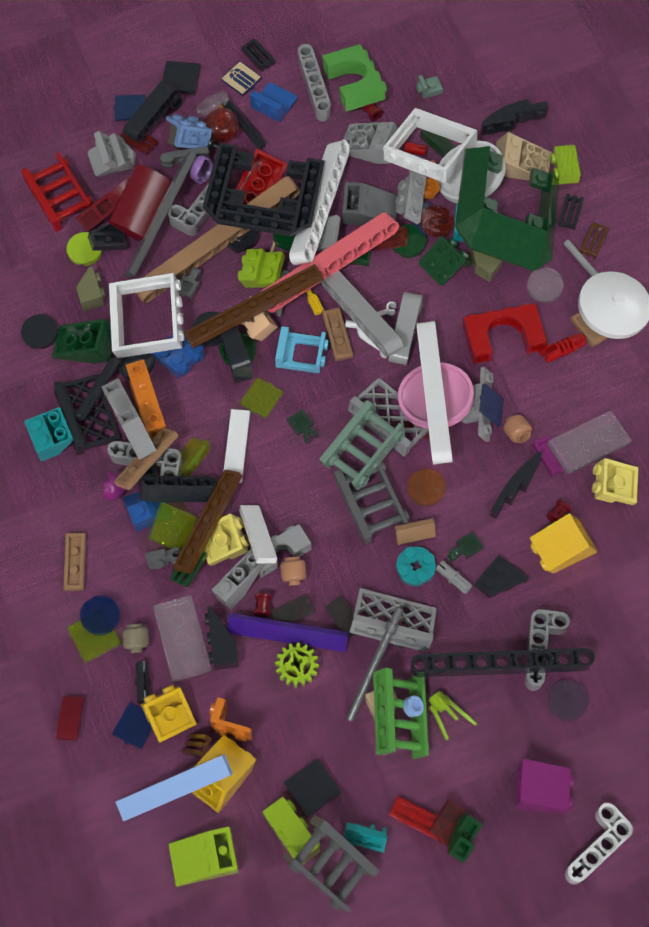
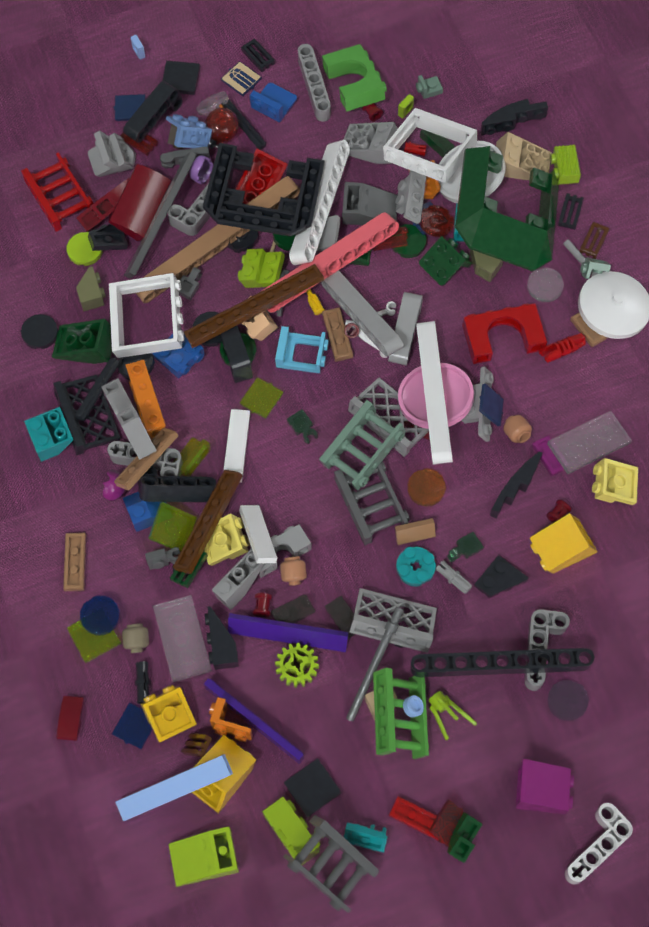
none -> light blue tile [130,35,145,60]
none -> dark purple tile [204,678,304,764]
none -> dark red hinge [344,323,359,338]
none -> lime tile [398,94,414,119]
none -> sand green bracket [580,257,611,279]

